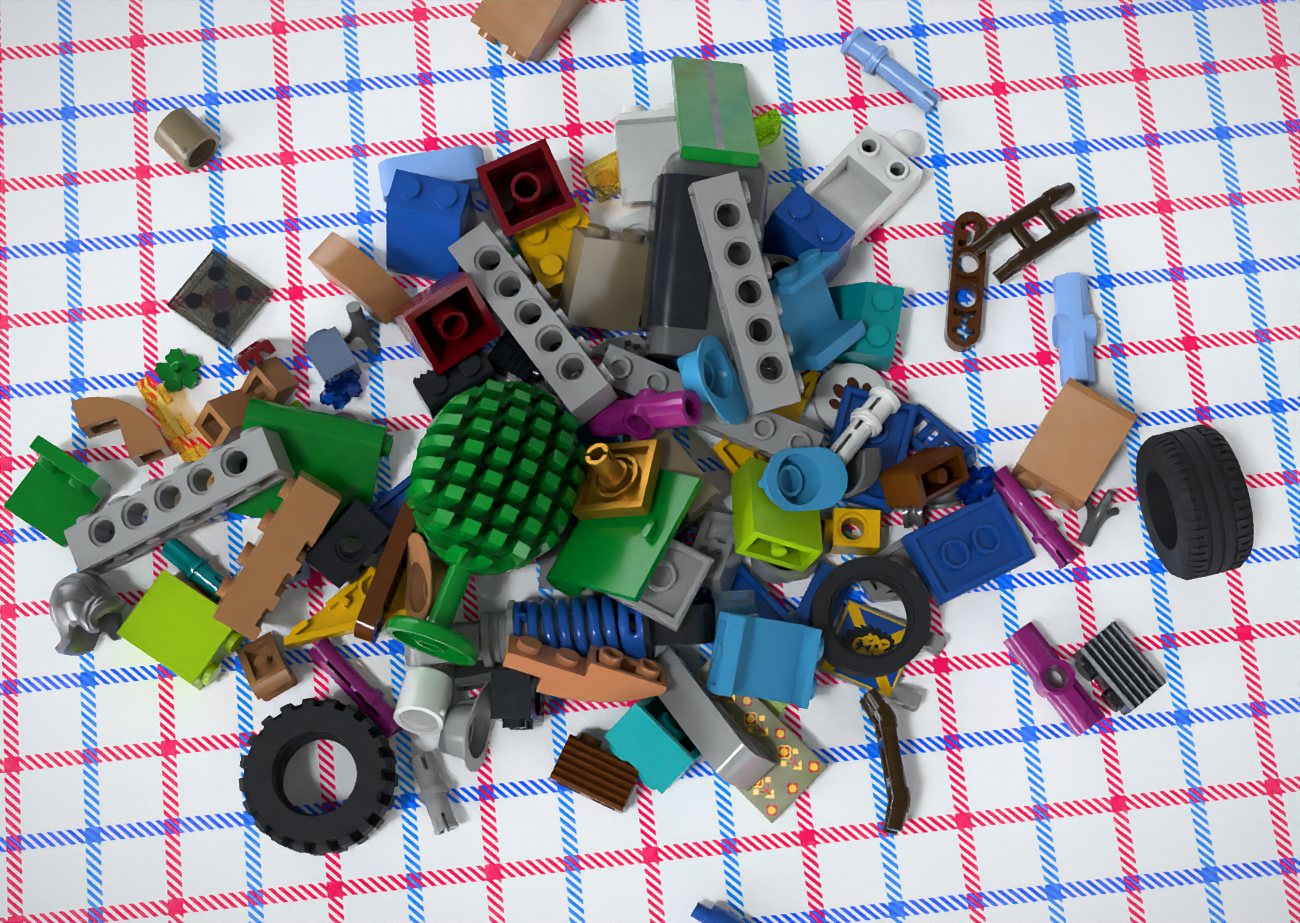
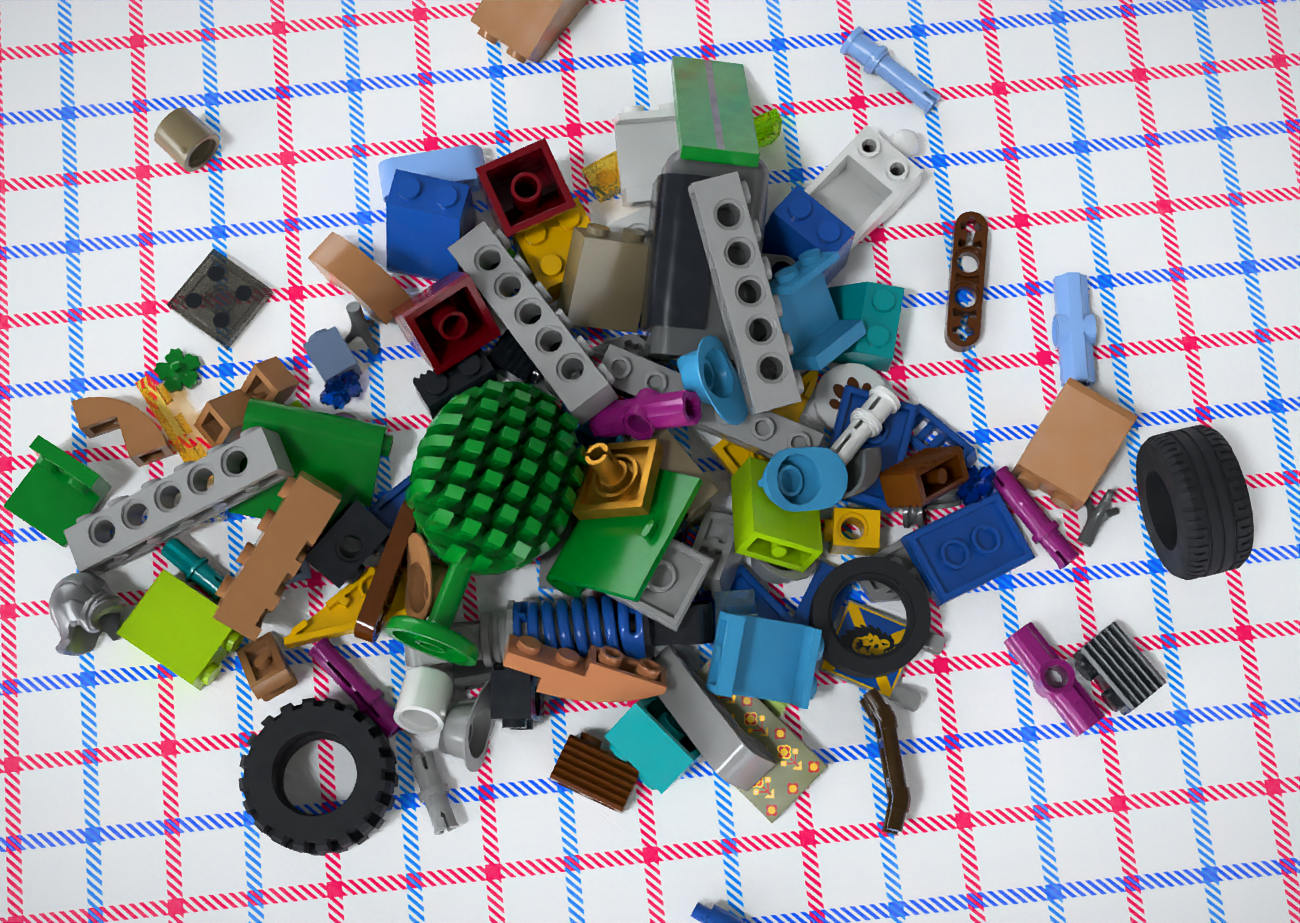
dark red tile [233,338,277,373] -> none
dark brown piece [969,182,1098,284] -> none

